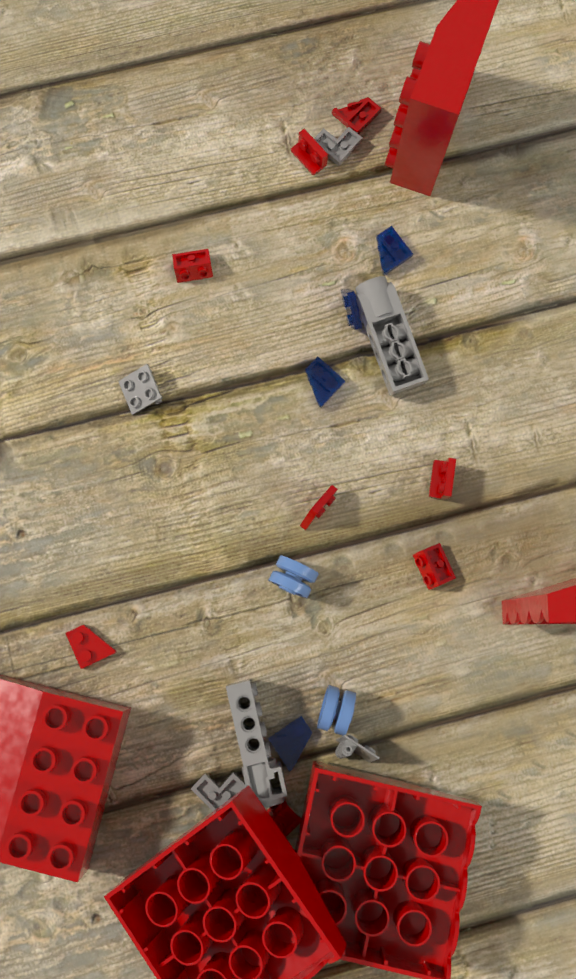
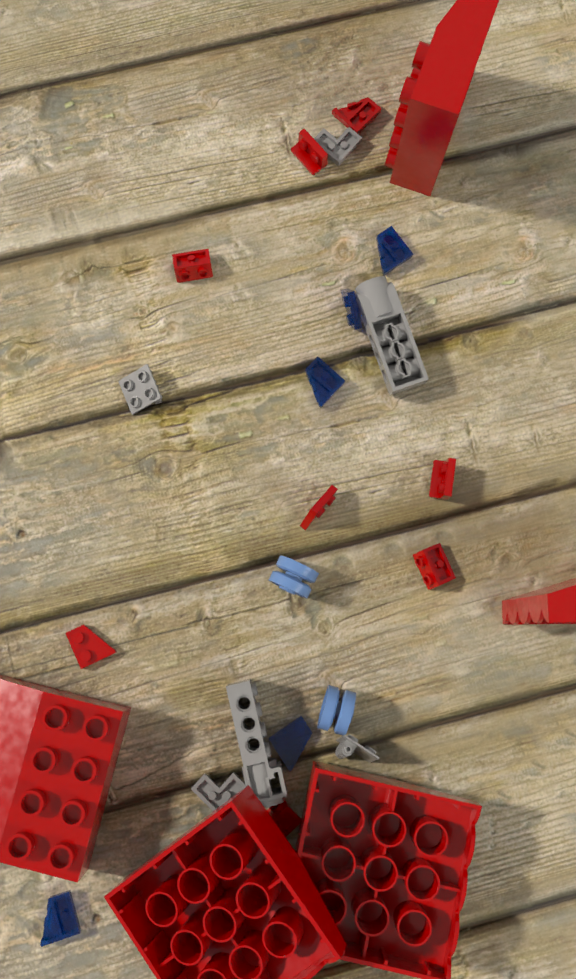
none -> clear blue wing [40,890,81,947]

